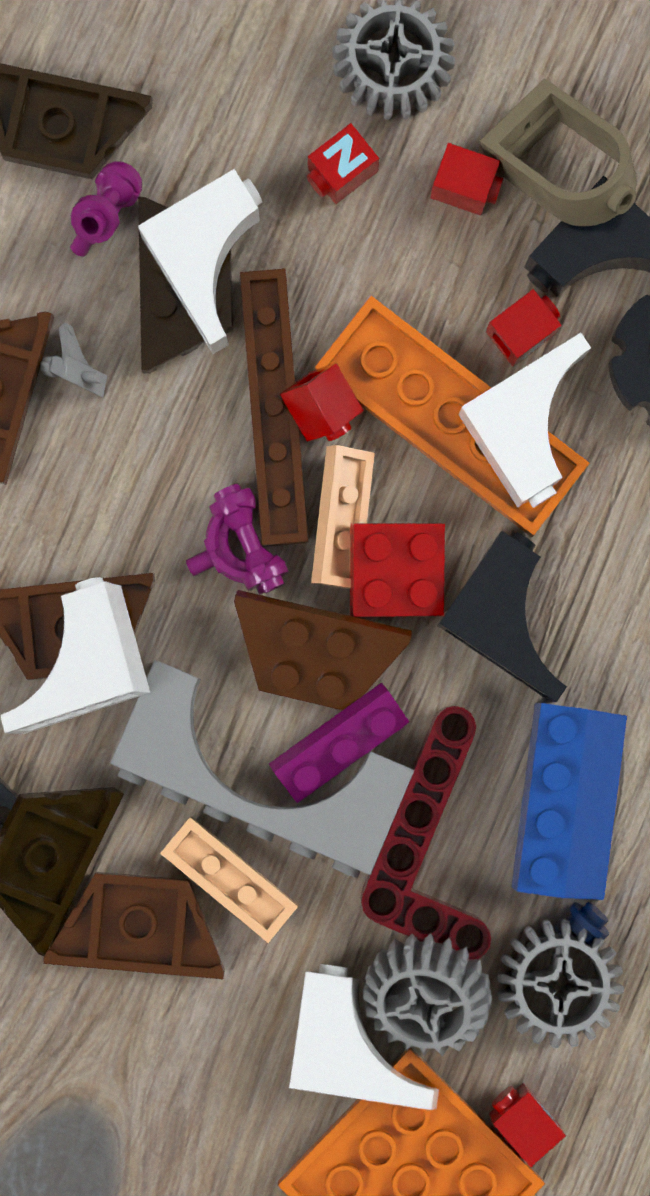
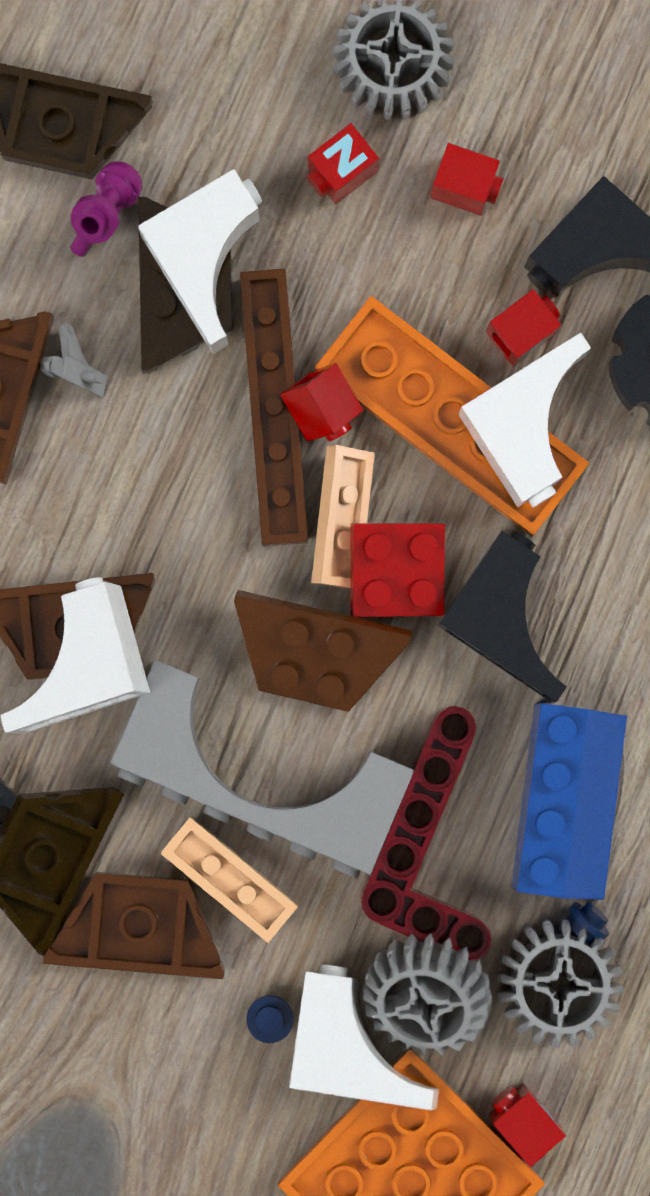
magenta piece [186,483,289,595] -> none
magenta plate [269,682,410,803] -> none
dark tan window [480,78,637,226] -> none
none -> dark blue plate [246,995,293,1043]

